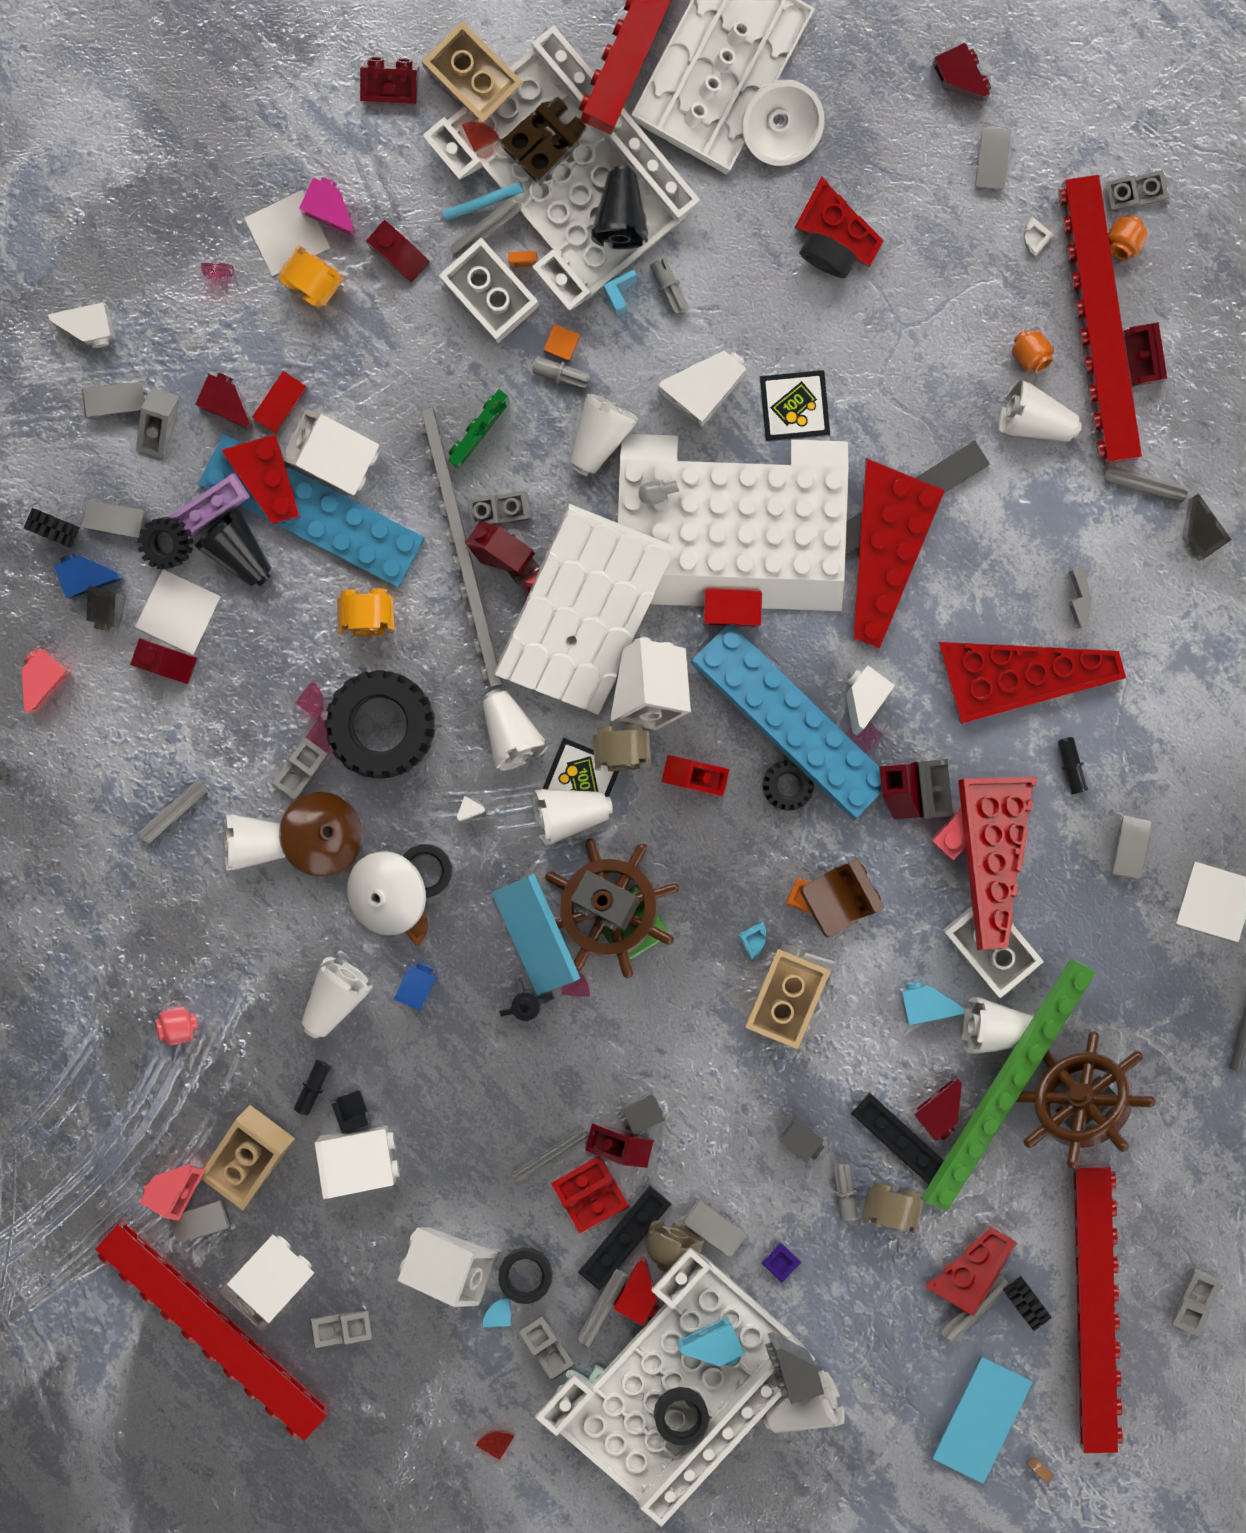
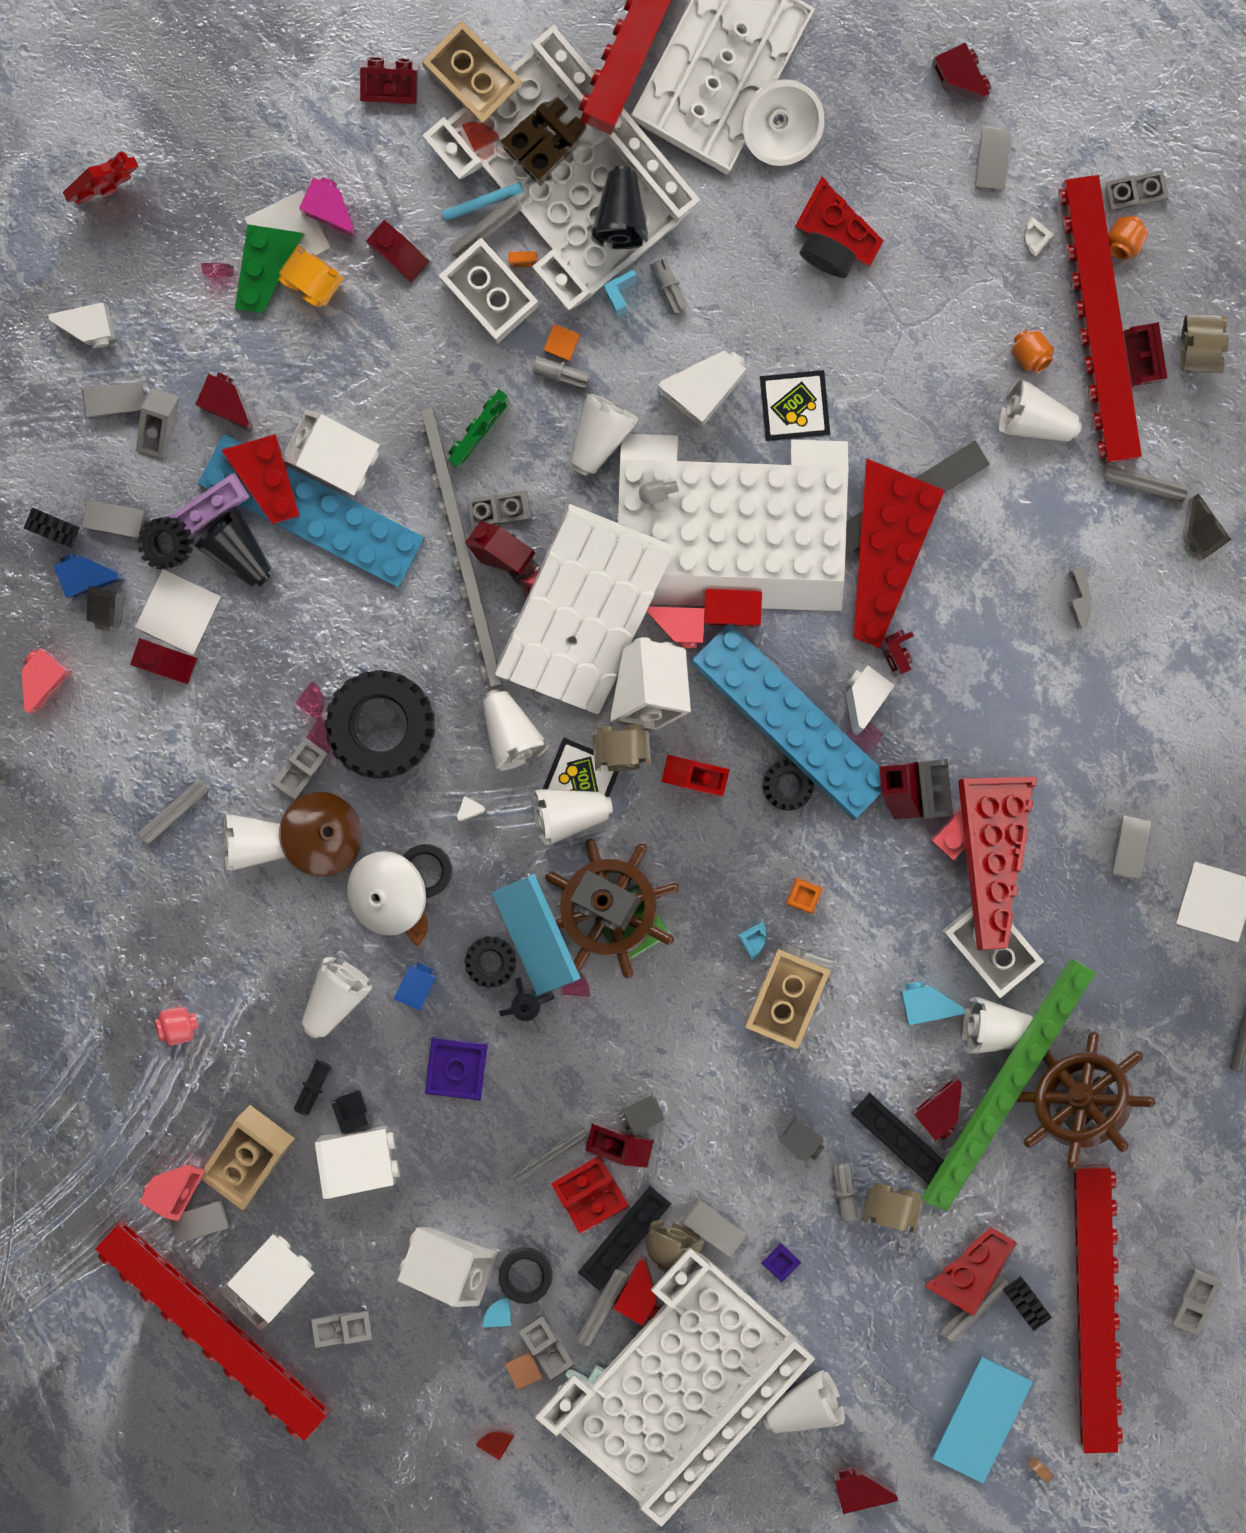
red tile [252,371,308,434] -> none
light orange brick [337,588,395,637] -> none
black tyre [654,1387,709,1446] -> none
medium azure slope [677,1316,745,1367] -> none
dark grey slope [765,1332,824,1404] -> none
reddish brown bracket [800,858,884,937] -> none
red wing [938,642,1126,724] -> none
black axle [1058,737,1089,795] -> none
none -> red plate [63,151,139,204]
none -> green wing [235,224,305,314]
none -> dark purple tile [425,1037,488,1101]
none -> black tyre [464,936,516,988]
none -> nougat tile [505,1351,543,1390]
none -> coral slope [647,607,704,649]
none -> dark red slope [833,1466,898,1514]
none -> dark red bracket [880,629,914,677]
none -> dark tan brick [1180,314,1229,373]

